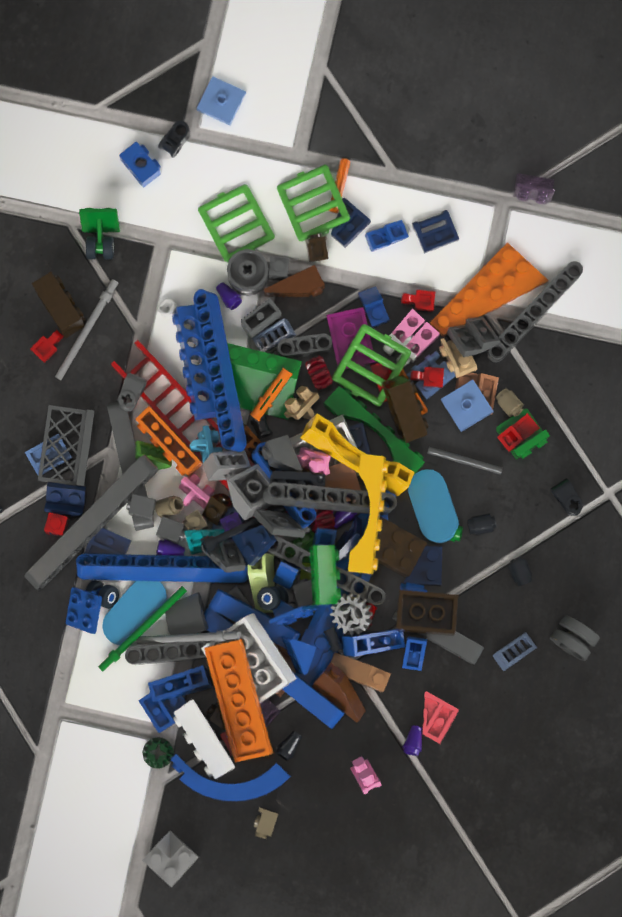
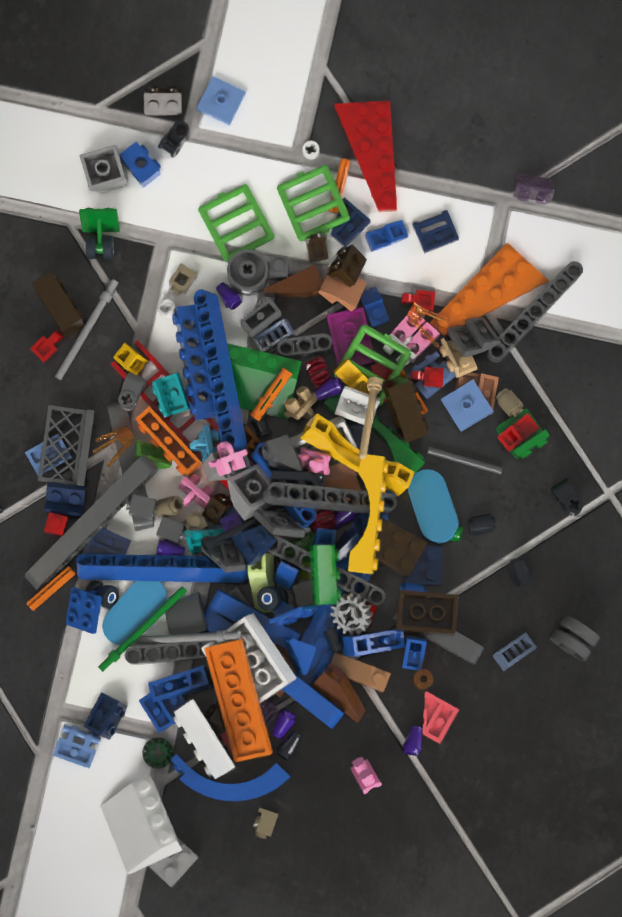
none -> orange axle [26,566,75,610]
none -> medium blue plate [52,725,101,769]
none -> light grey slope [79,144,127,191]
none -> dark blue bracket [83,692,127,740]
none -> clear orange plant [93,425,135,467]
none -> white slope [100,775,182,875]
none -> yellow brick [113,343,148,375]
none -> bracket [144,86,182,115]
none -> teal bracket [152,372,190,418]
none -> dark tan brick [168,263,197,295]
none -> bright pink hips [208,441,248,476]
none -> dark purple cone [272,708,297,739]
none -> white bush [302,141,319,160]
none -> dark purple cone [315,377,344,401]
none -> nougat slope [318,267,366,312]
none -> dark brown bracket [328,244,367,287]
none -> yellow slope [333,358,370,394]
none -> red wing [334,100,397,212]
none -> white bracket [334,386,380,425]
none -> tan piece [359,377,383,460]
none -> clear orange plant [407,302,449,347]
none -> clear orange brick [413,669,433,690]

